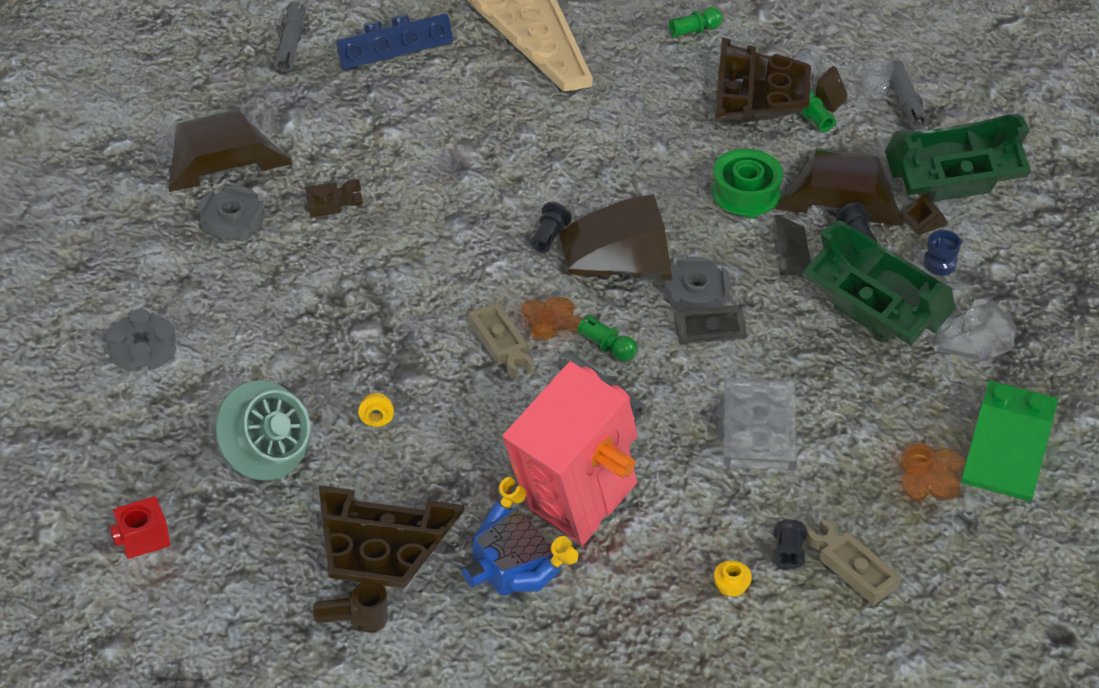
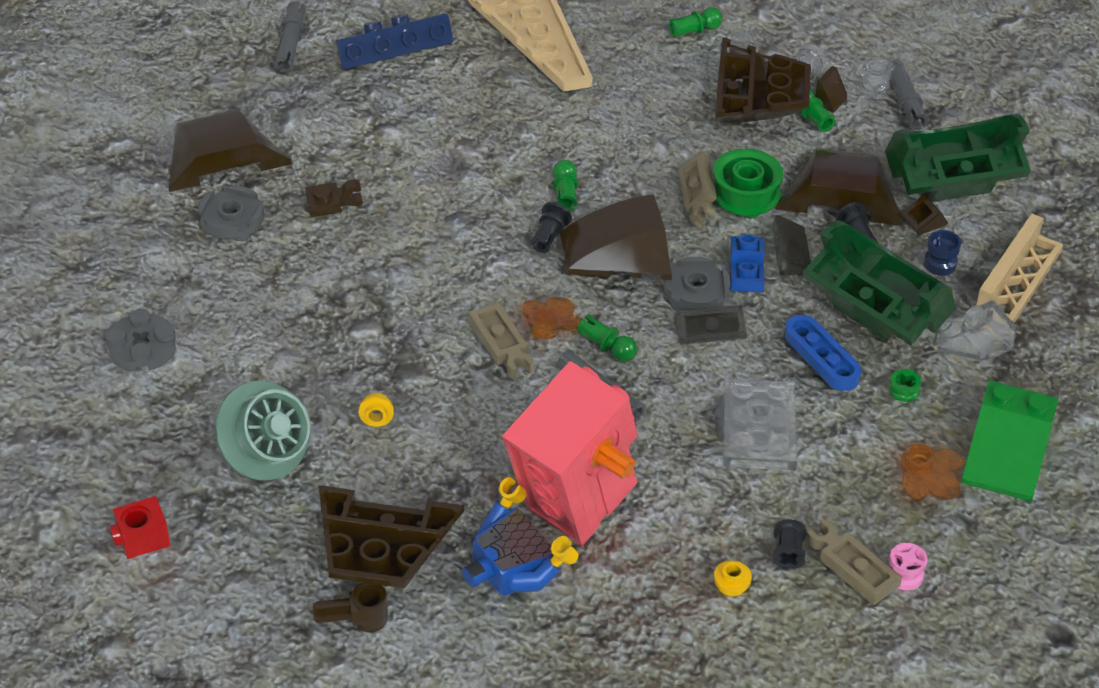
none -> green pin [553,160,578,211]
none -> dark tan plate [678,151,717,229]
none -> blue slope [730,234,765,293]
none -> blue plate [785,315,861,391]
none -> bright pink wheel [888,543,928,591]
none -> green bush [889,369,921,402]
none -> tan fence [974,214,1064,328]

